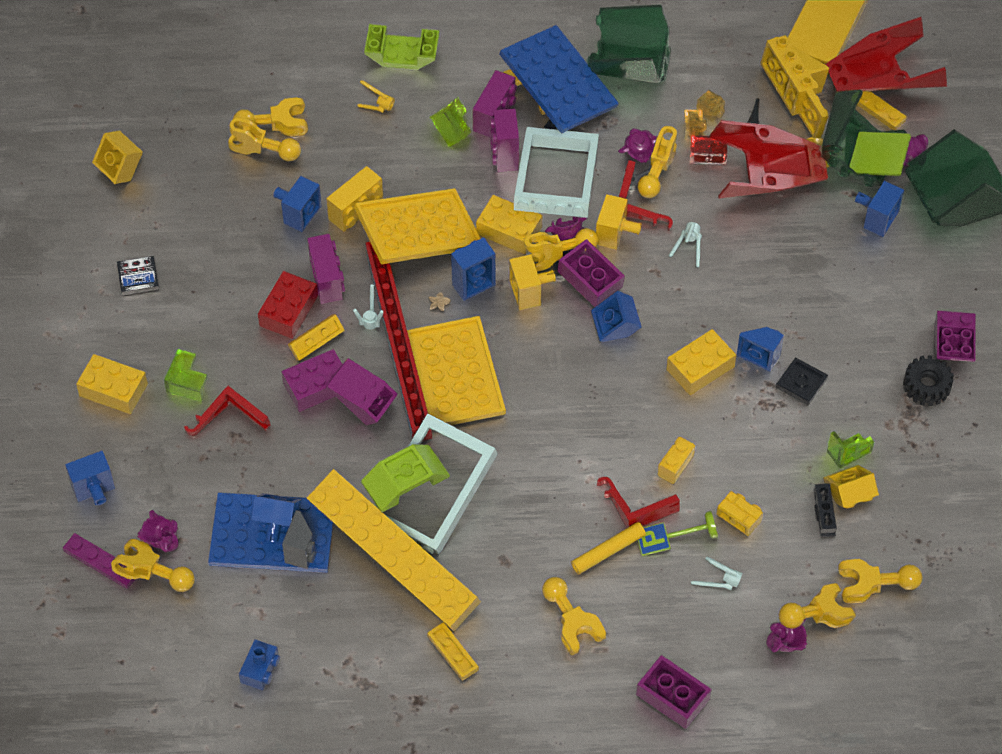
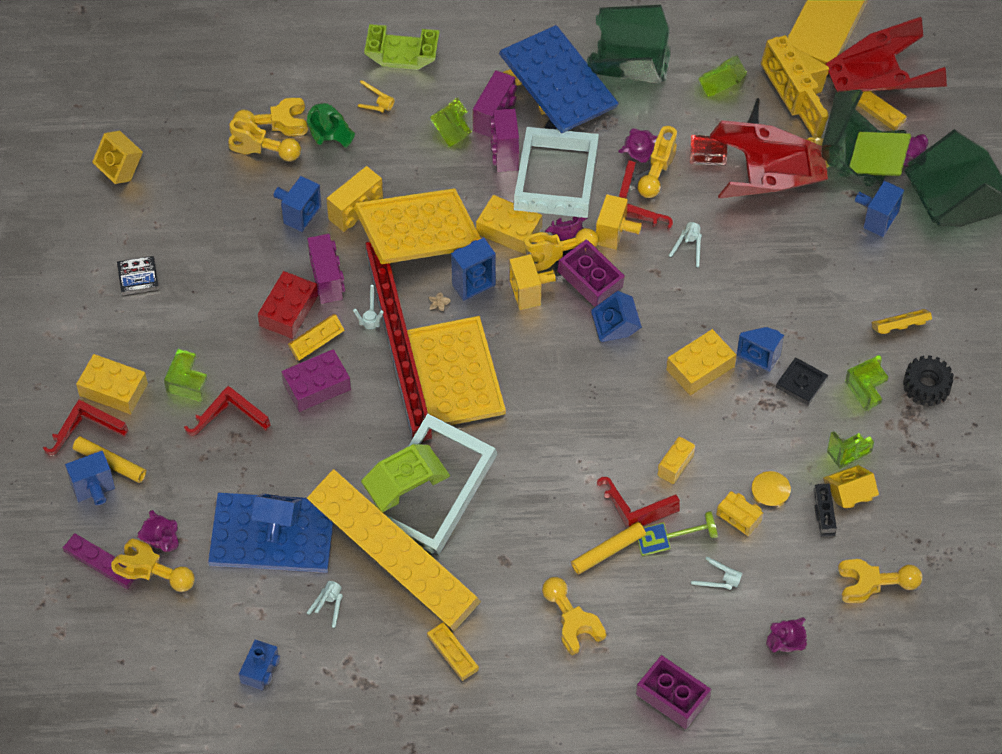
dark grey slope [282,510,316,569] -> none
magenta slope [326,358,398,425] -> none
clear yellow brick [683,110,707,139] -> none
clear yellow brick [696,90,725,122] -> none
yellow piece [779,583,856,629] -> none
magenta slope [934,310,976,362] -> none
none -> red hinge [43,399,129,456]
none -> yellow piece [73,436,147,483]
none -> green hair [307,103,355,148]
none -> light aqua plant [307,581,343,628]
none -> clear neon green panel [698,55,747,97]
none -> yellow dish [751,471,791,507]
none -> clear neon green panel [845,355,888,411]
none -> yellow plate [871,309,932,334]

